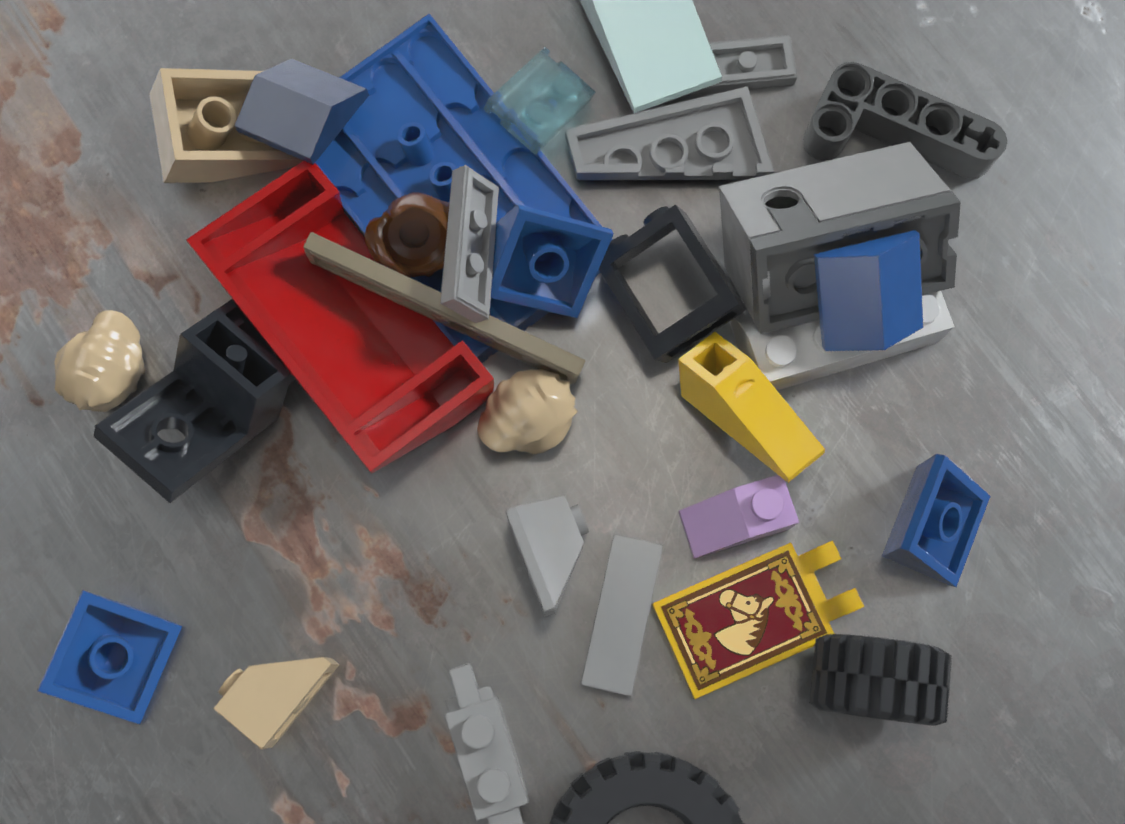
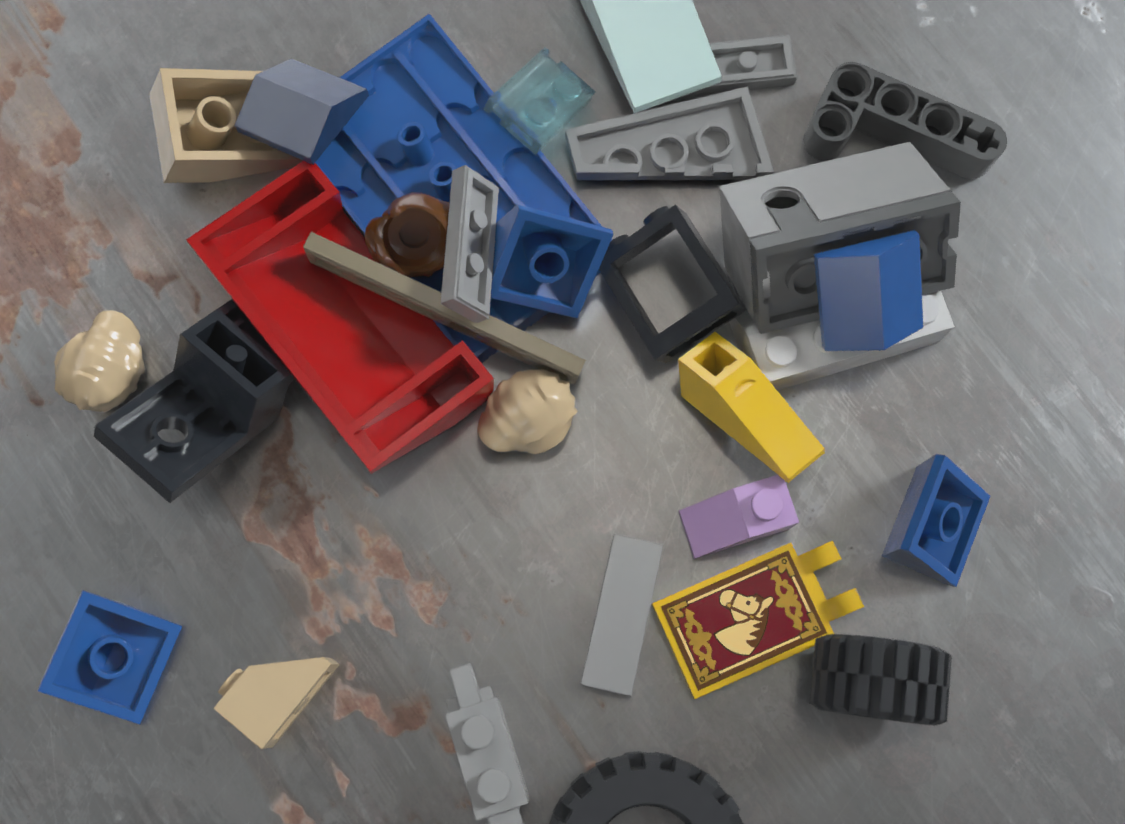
light grey slope [505,495,589,617] -> none

